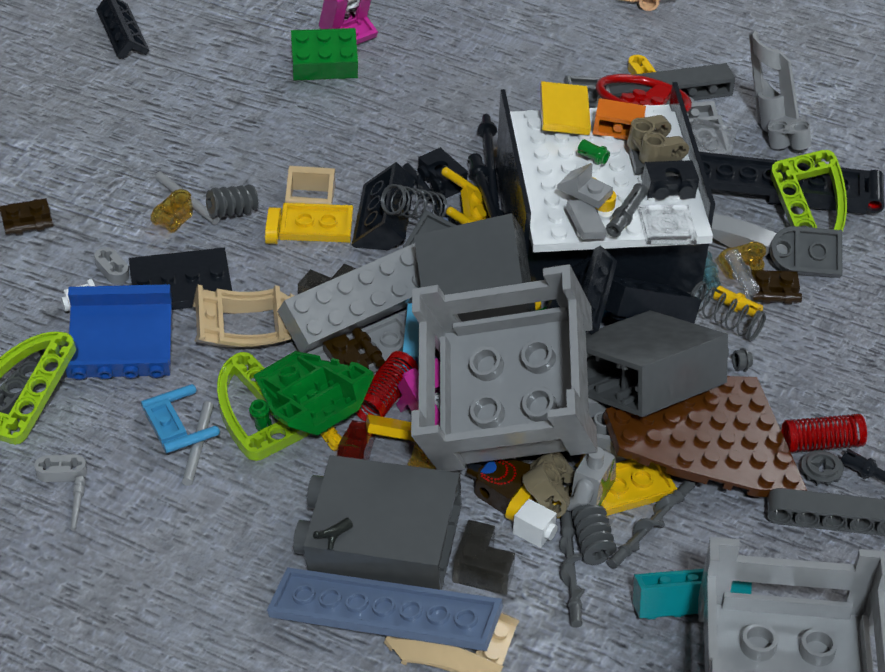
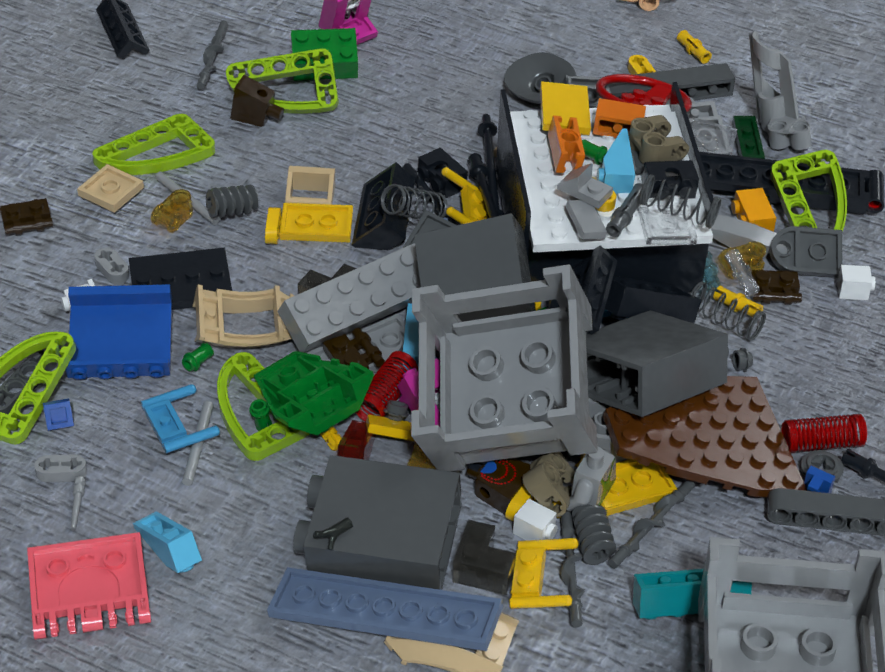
none -> coral hinge [27,532,151,640]
none -> blue tile [43,398,74,430]
none -> tan plate [77,164,144,213]
none -> lime beam [92,114,215,175]
none -> medium azure slope [133,511,202,573]
none -> green pin [182,343,214,371]
none -> dark grey piece [197,20,228,90]
none -> lime beam [226,49,339,114]
none -> dark brown torso [230,75,284,127]
none -> dark grey plate [383,400,409,421]
none -> dark grey hat [504,52,577,104]
none -> yellow plate [510,538,579,609]
none -> orange piece [548,115,585,173]
none -> medium azure slope [597,128,635,194]
none -> dark grey piece [639,174,721,229]
none -> yellow pin [677,30,712,64]
none -> light orange brick [731,188,776,232]
none -> dark green plate [732,116,765,159]
none -> blue tile [804,466,836,493]
none -> white brick [837,265,875,300]

